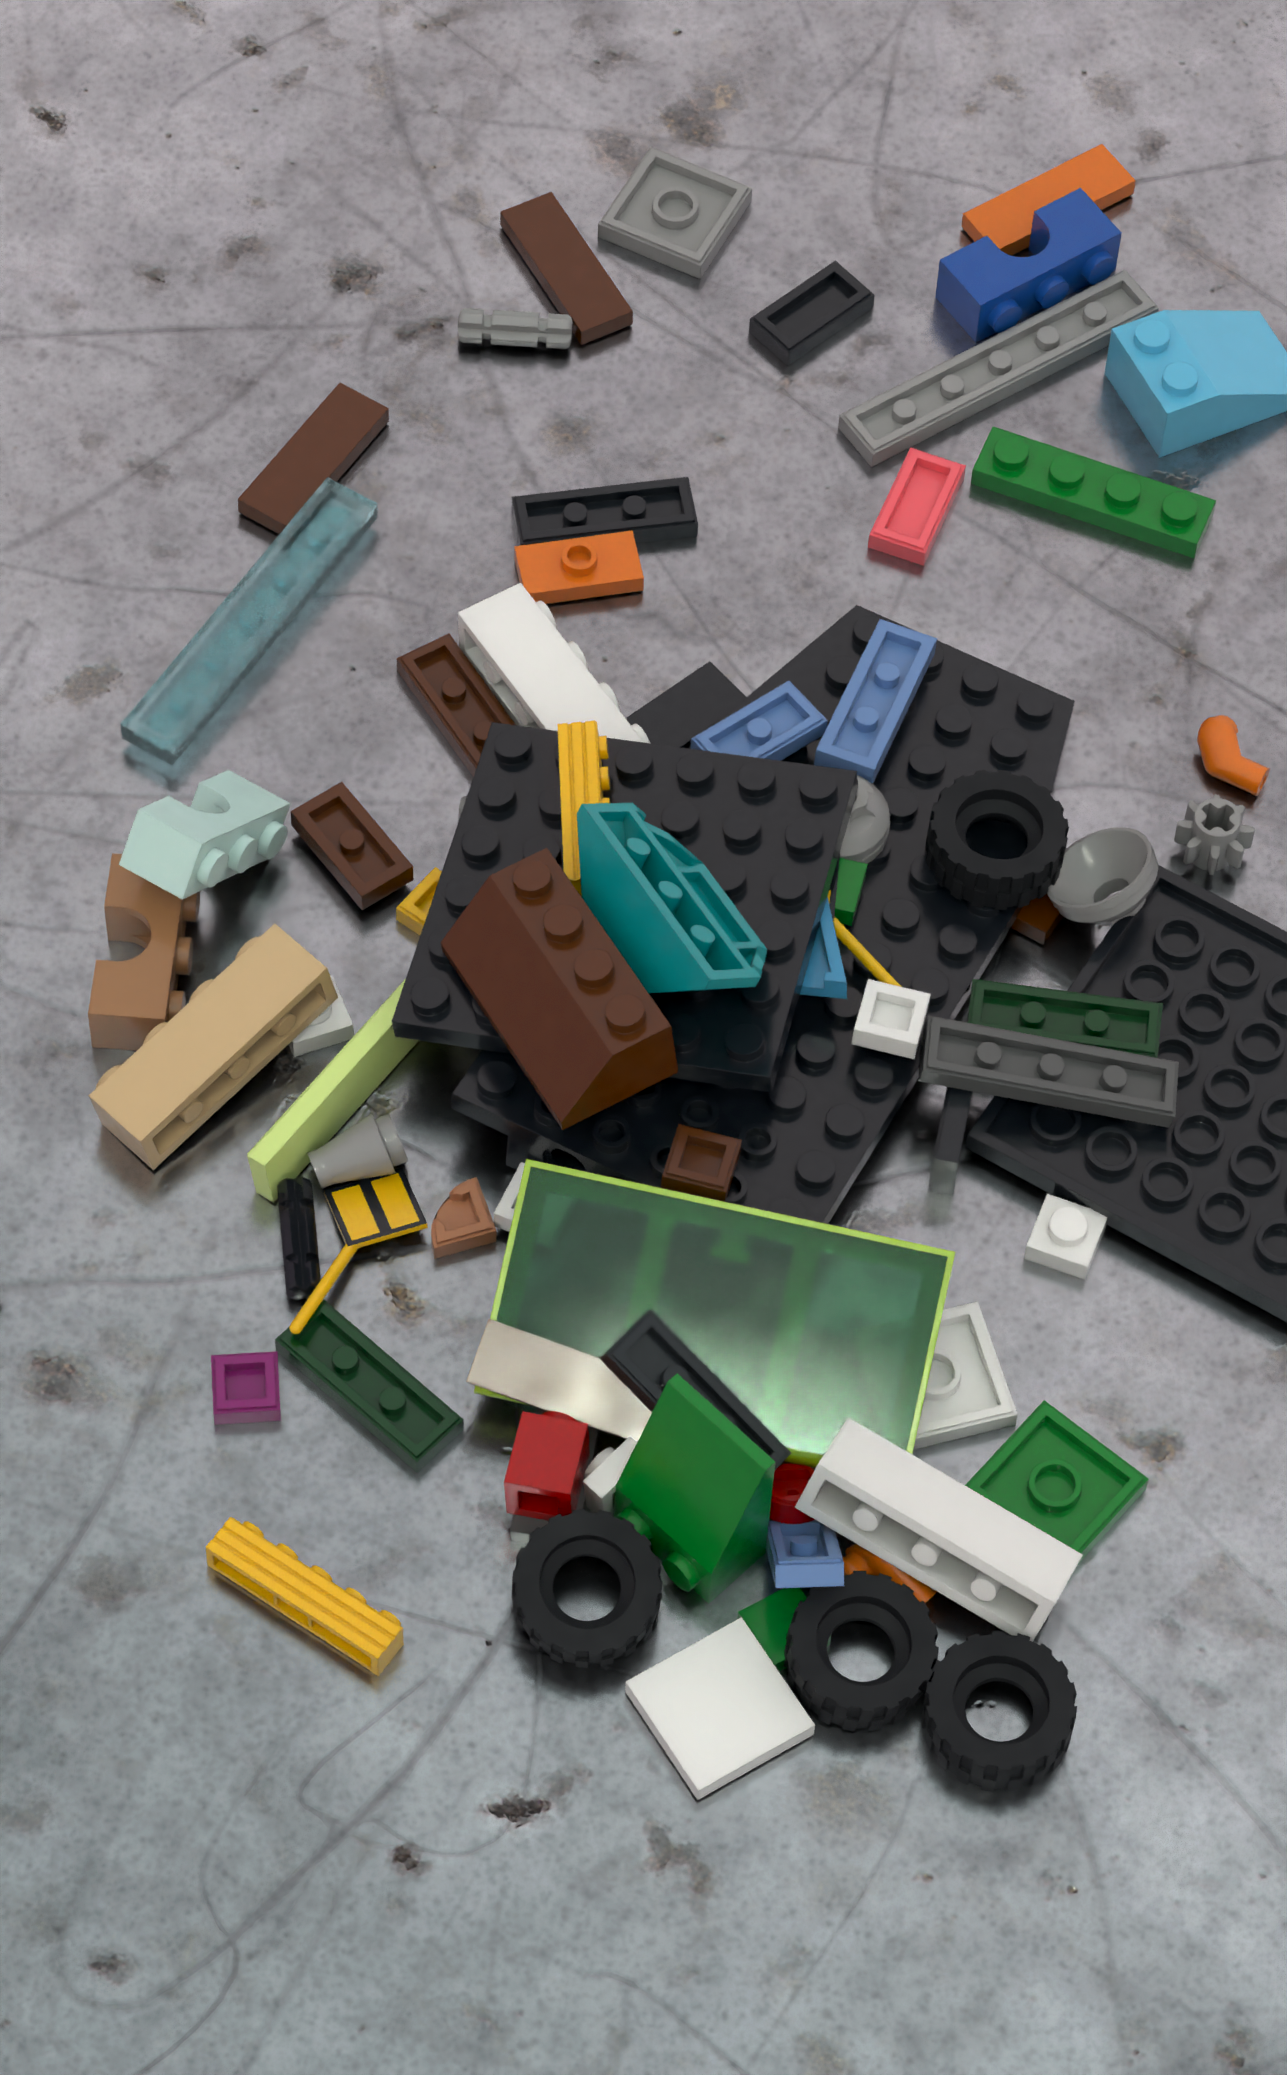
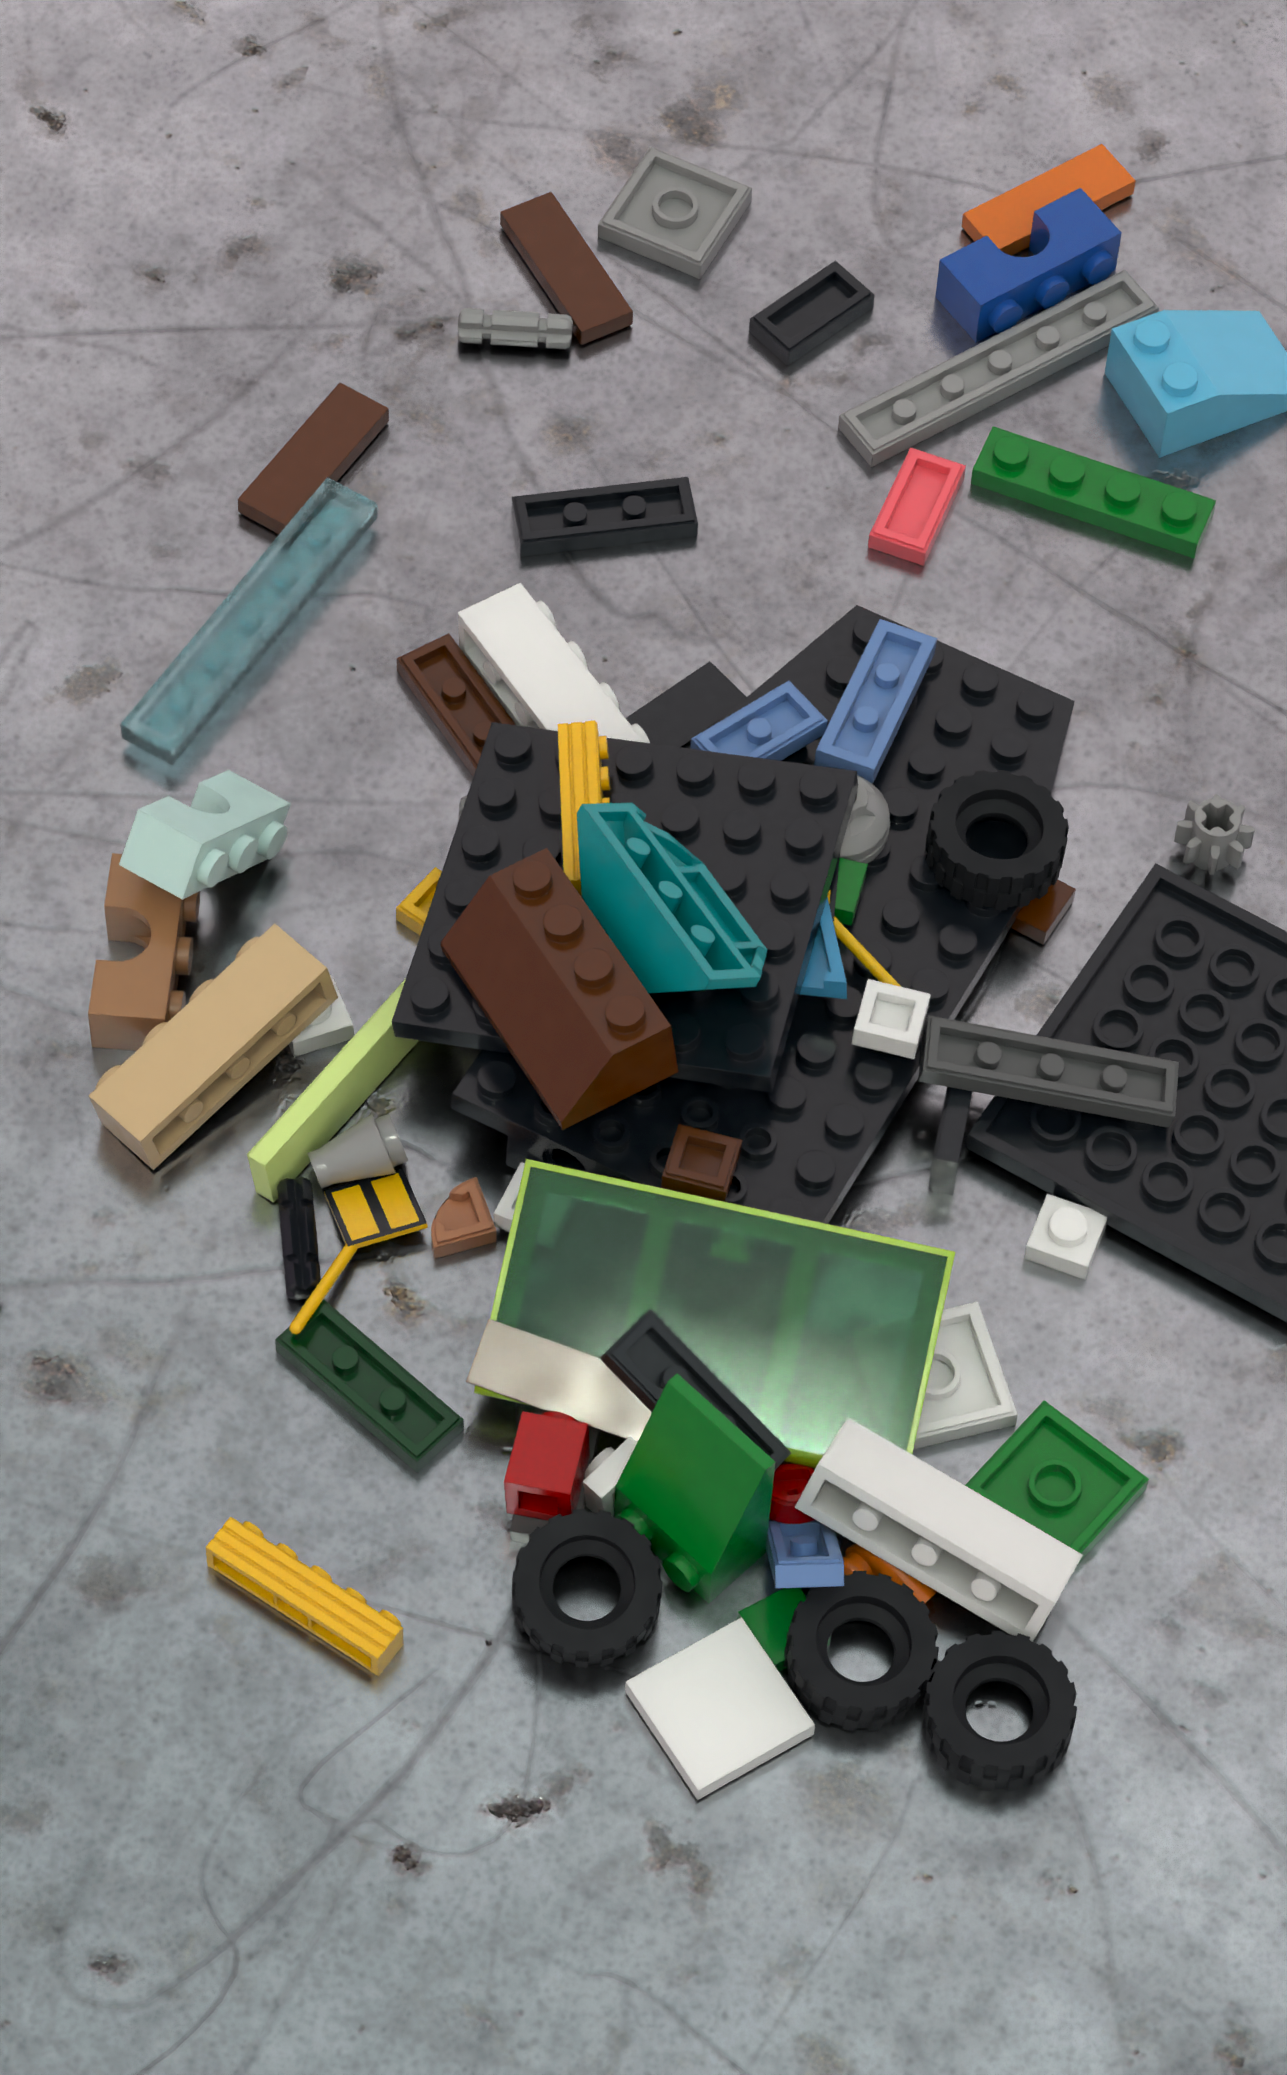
magenta tile [211,1351,281,1425] -> none
reddish brown plate [290,782,414,910] -> none
orange plate [514,530,644,604] -> none
dark green tile [967,979,1163,1058] -> none
light grey piece [1047,827,1158,926] -> none
orange arm [1197,715,1270,796] -> none

